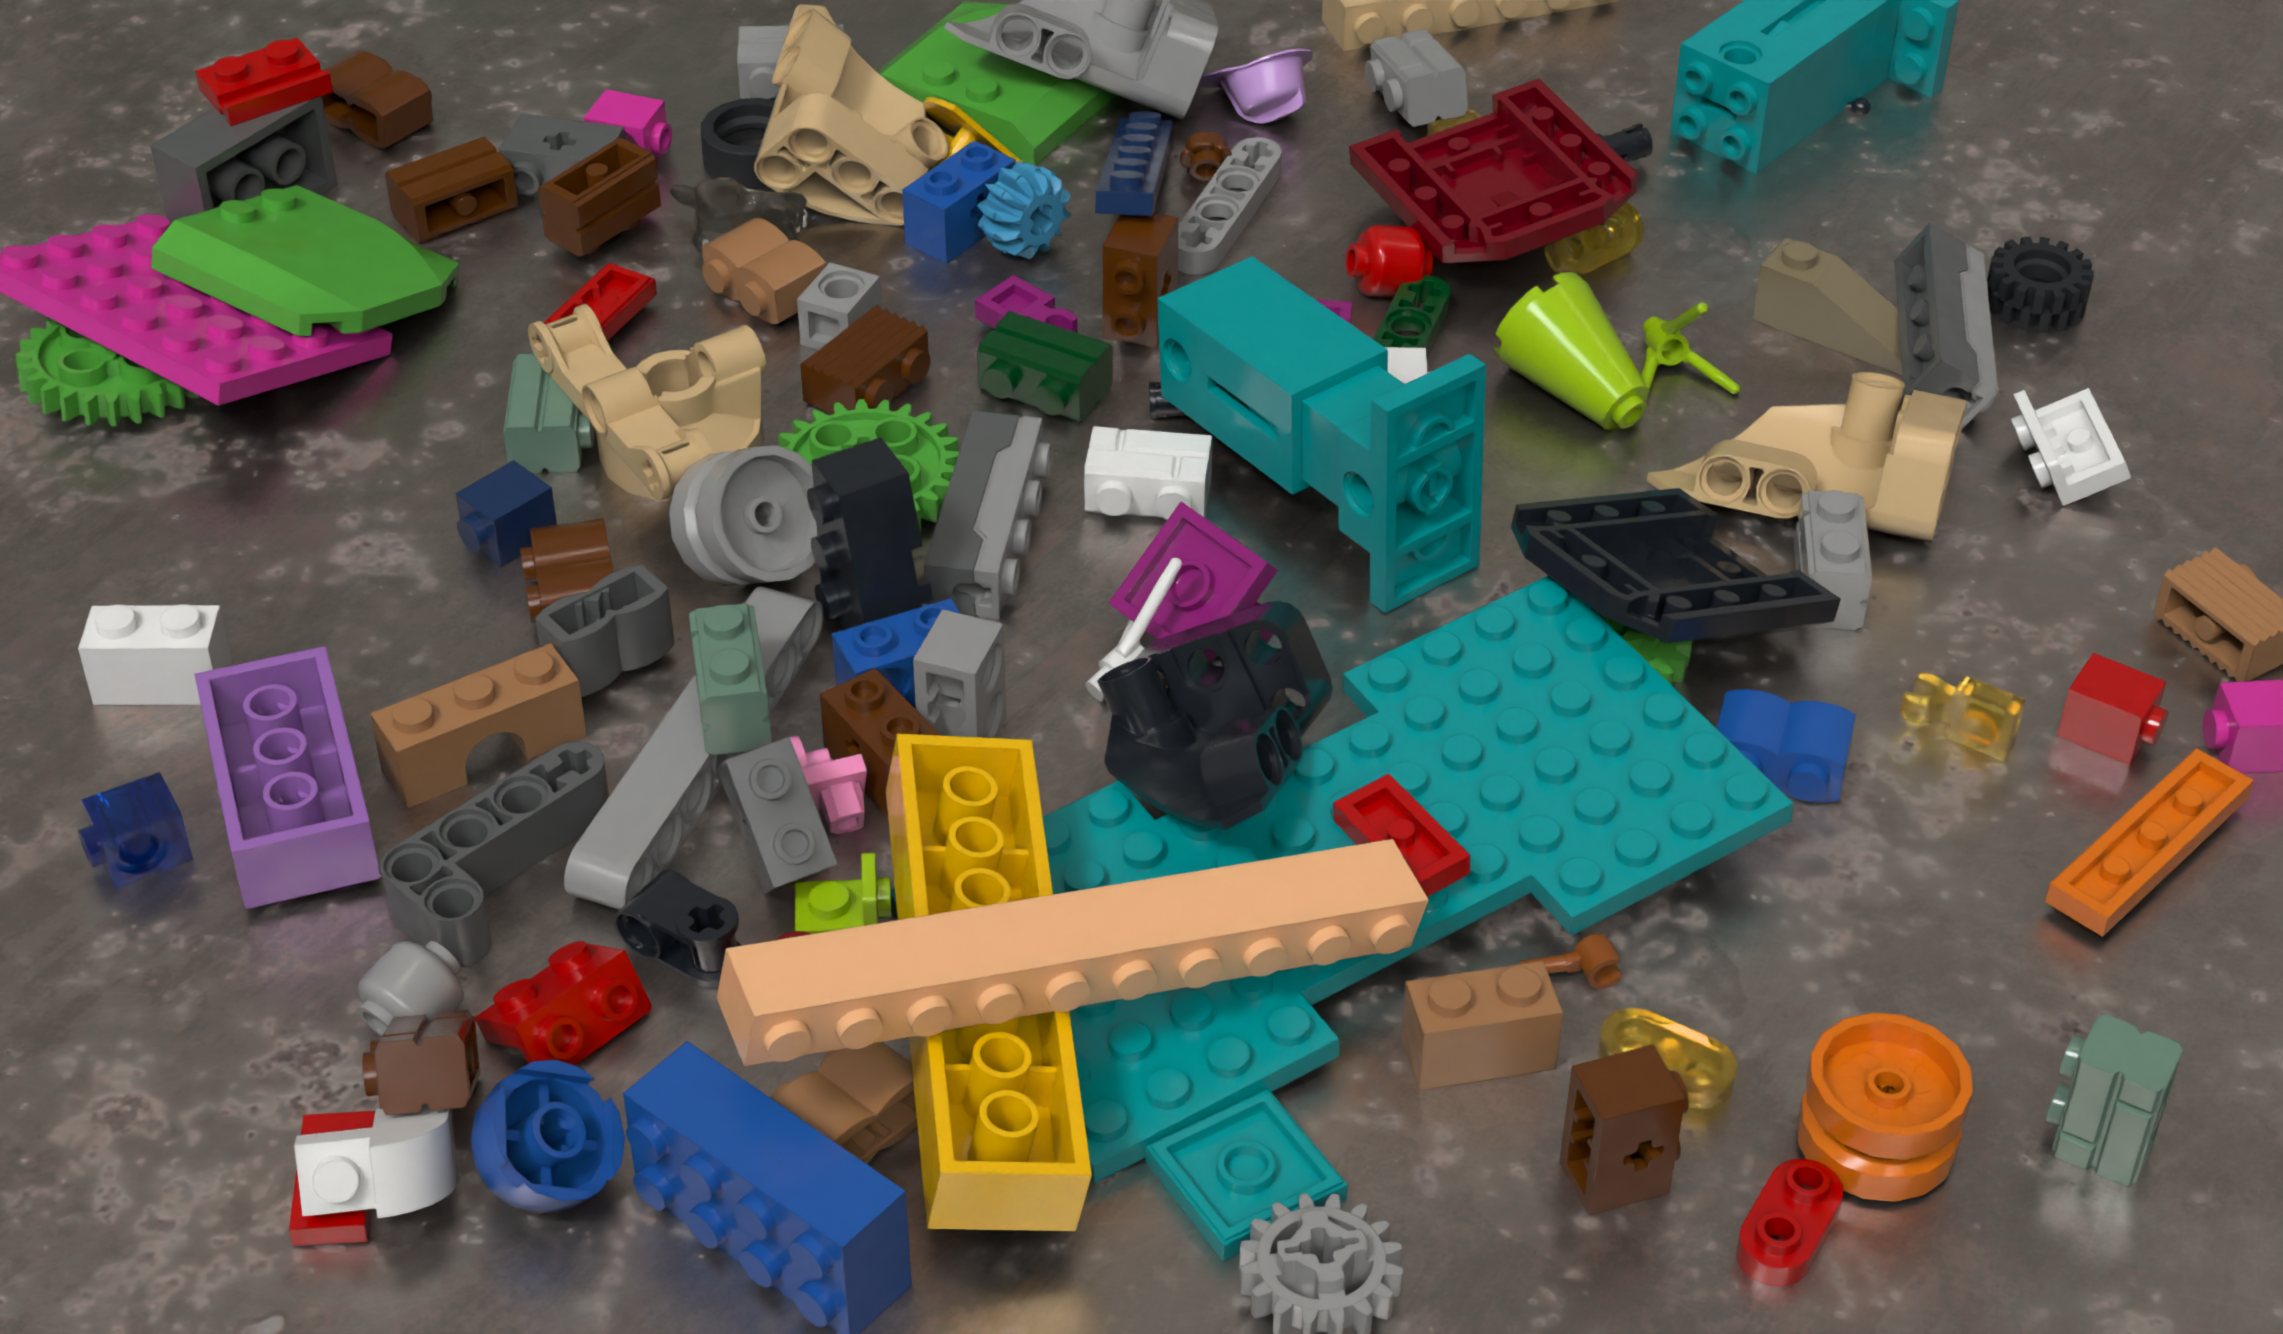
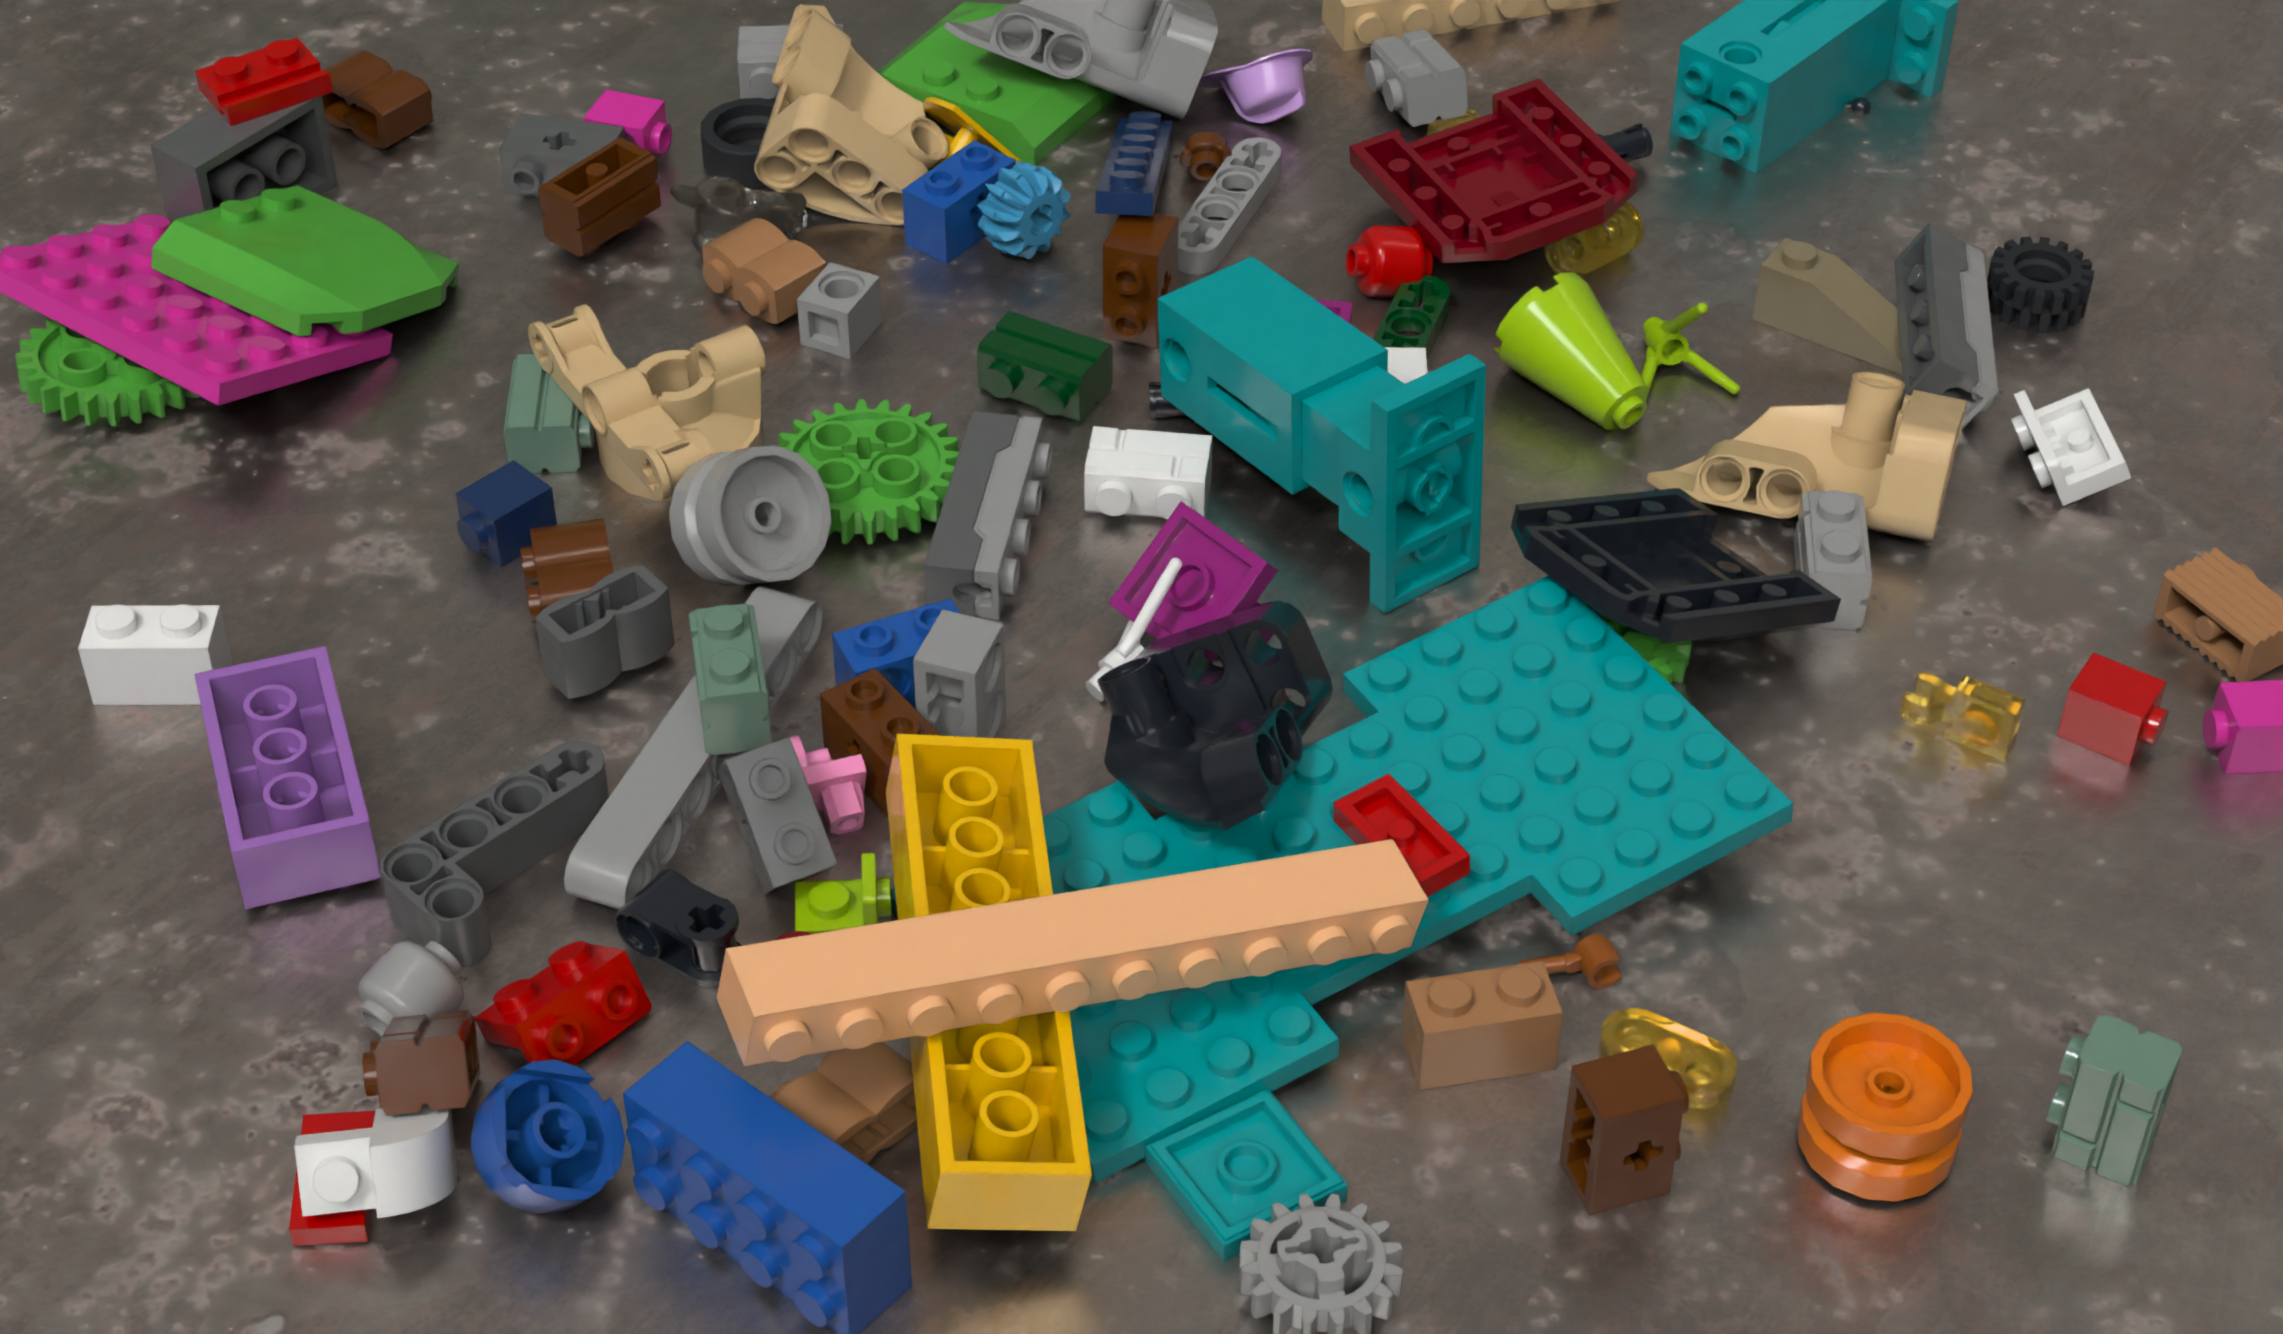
clear blue brick [78,772,193,889] -> none
medium nougat arch [370,643,587,809] -> none
reddish brown brick [385,136,518,244] -> none
red plate [544,263,657,341] -> none
reddish brown brick [800,304,931,414] -> none
black wedge [807,437,933,630] -> none
magenta plate [975,275,1078,333] -> none
blue brick [1716,689,1856,803] -> none
red plate [1736,1159,1843,1287] -> none
orange plate [2045,748,2254,937] -> none

